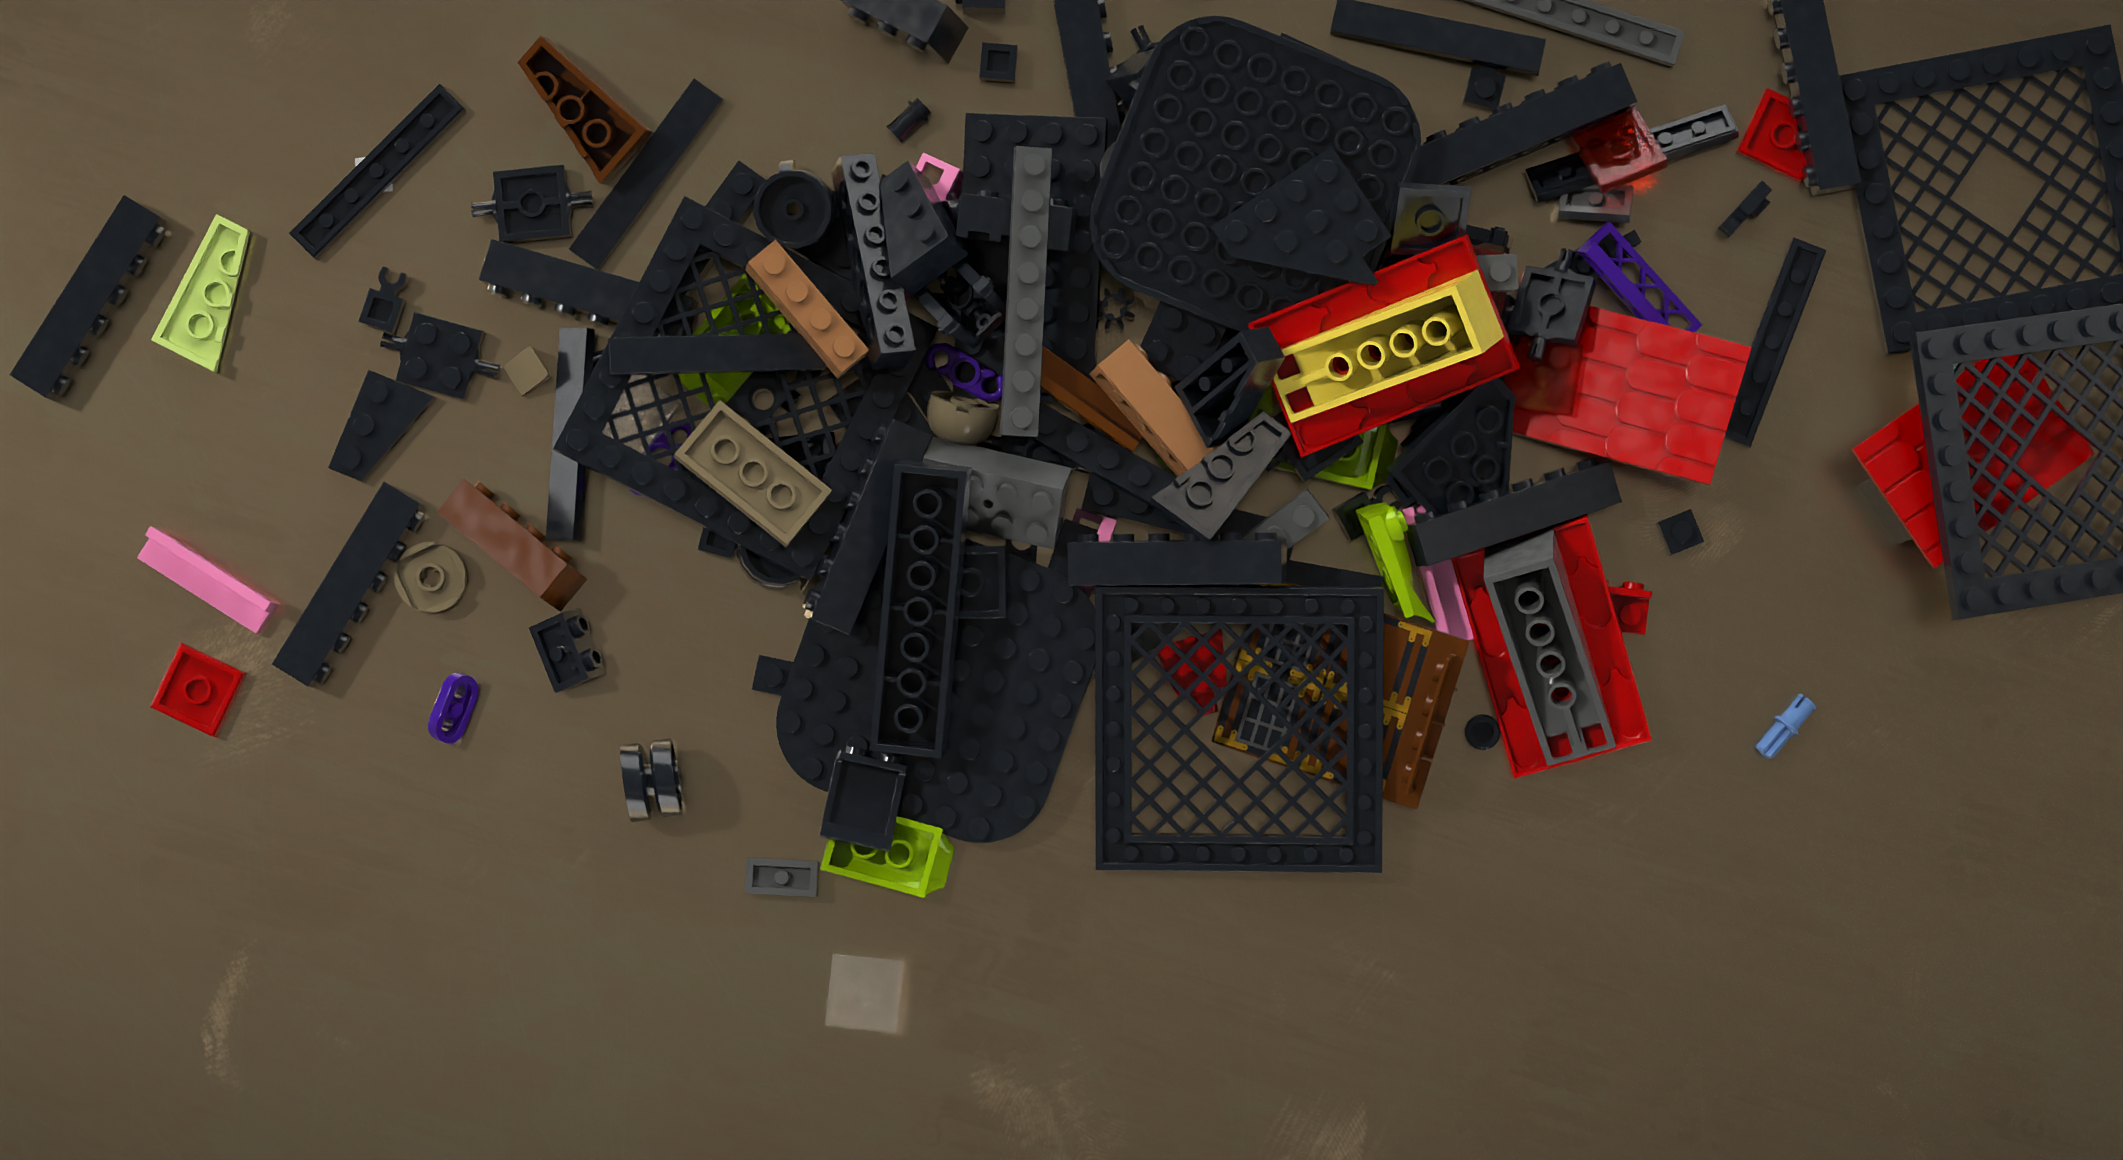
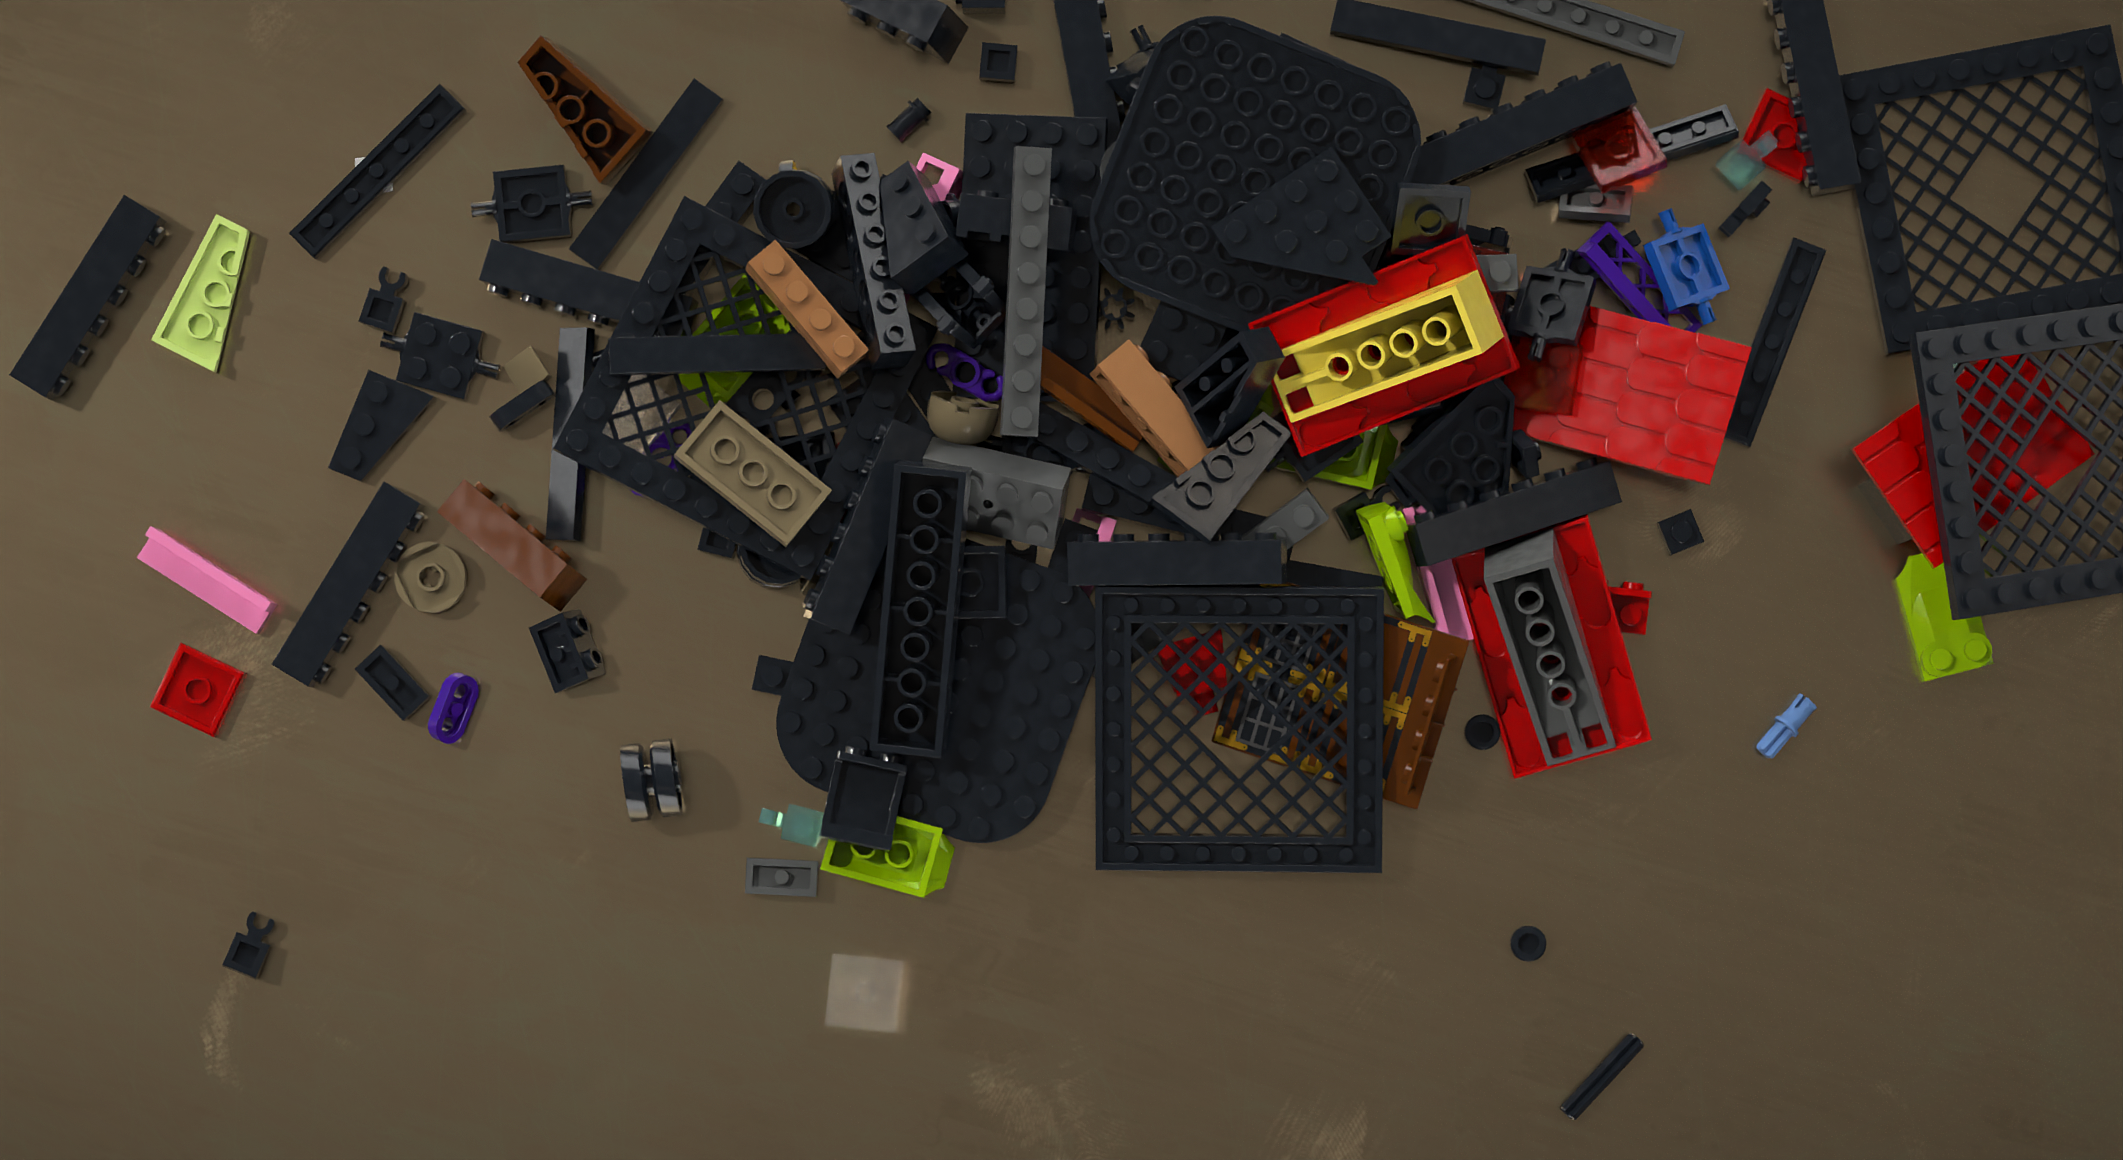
none -> black plate [222,911,275,980]
none -> black plate [355,644,430,721]
none -> black beam [489,380,555,432]
none -> clear light blue plate [759,804,824,847]
none -> black tile [1510,926,1546,962]
none -> black plate [1511,429,1542,479]
none -> black axle [1561,1033,1644,1120]
none -> blue plate [1643,208,1730,326]
none -> clear light blue plate [1715,130,1778,191]
none -> lime slope [1895,553,1994,682]

